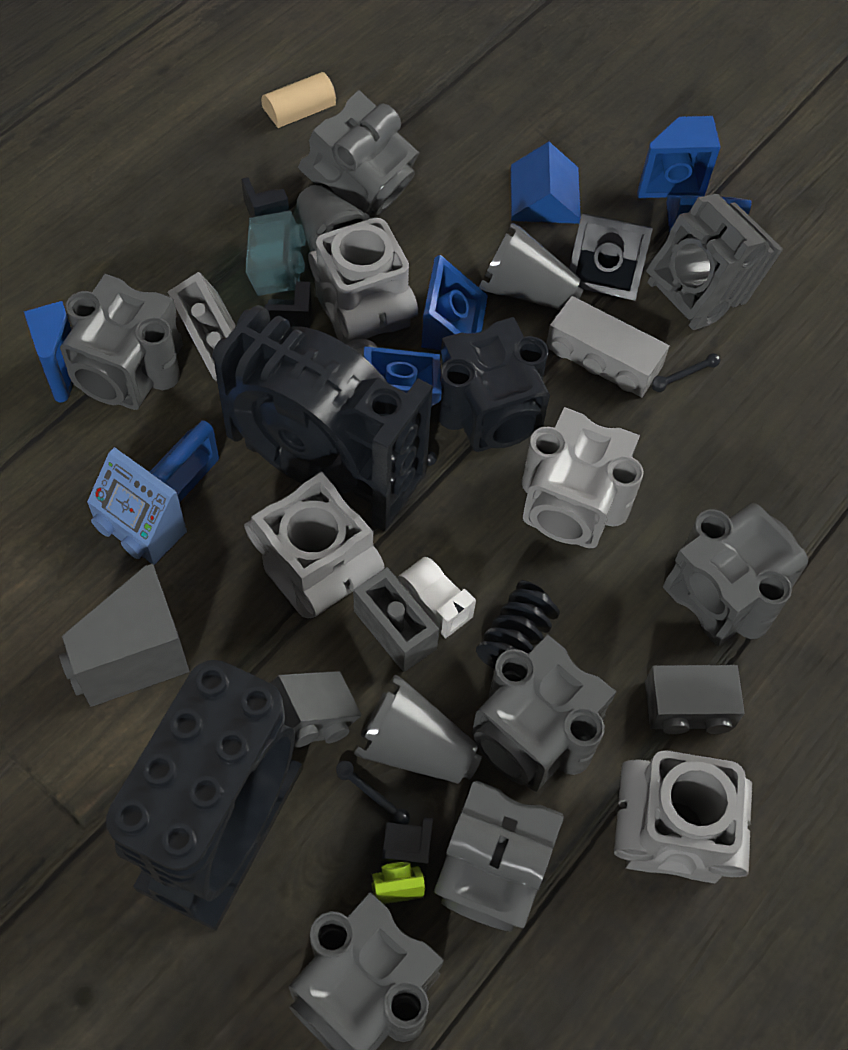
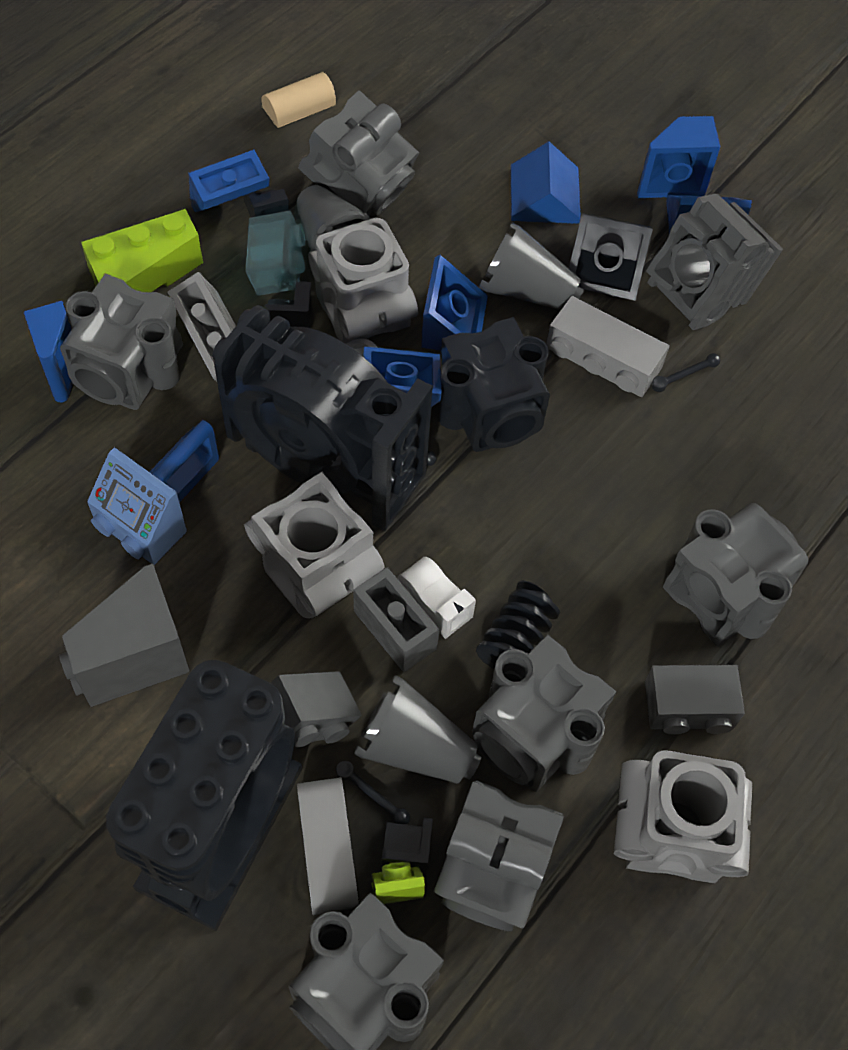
light grey piece [522,407,644,548] -> none
none -> lime wedge [81,209,203,292]
none -> blue tile [189,150,270,212]
none -> light grey beam [297,777,359,915]

